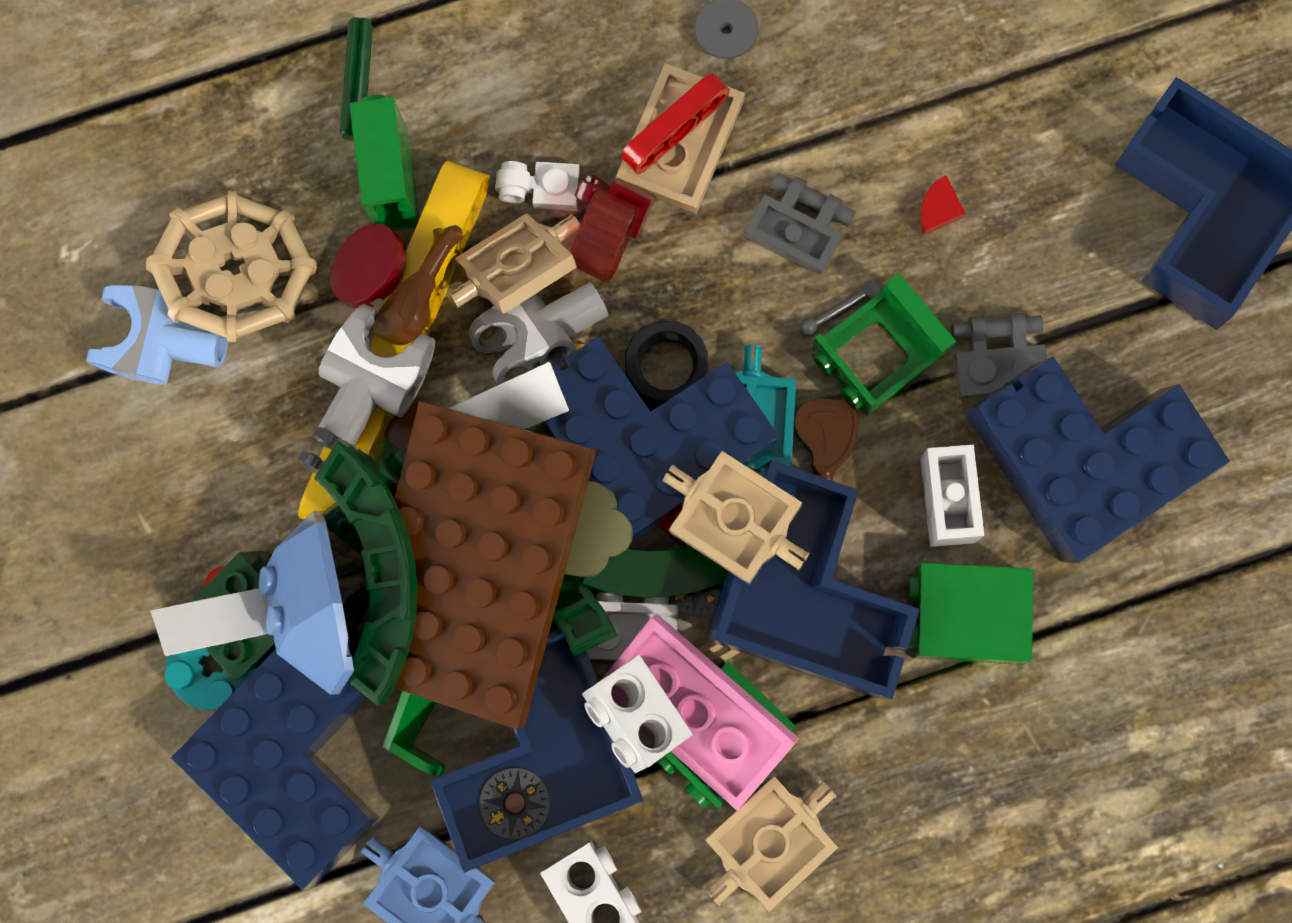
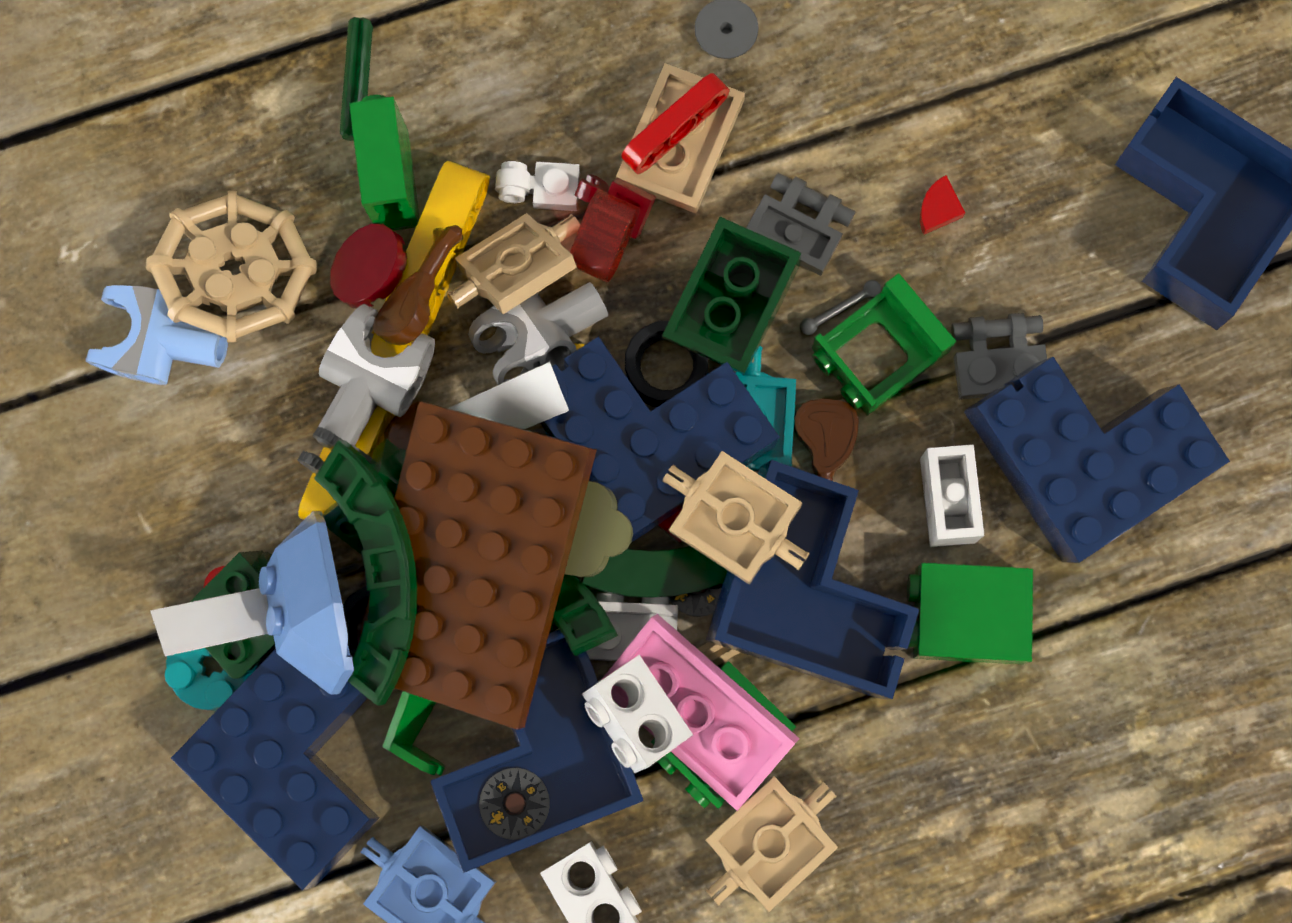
none -> dark green slope [662,217,802,375]

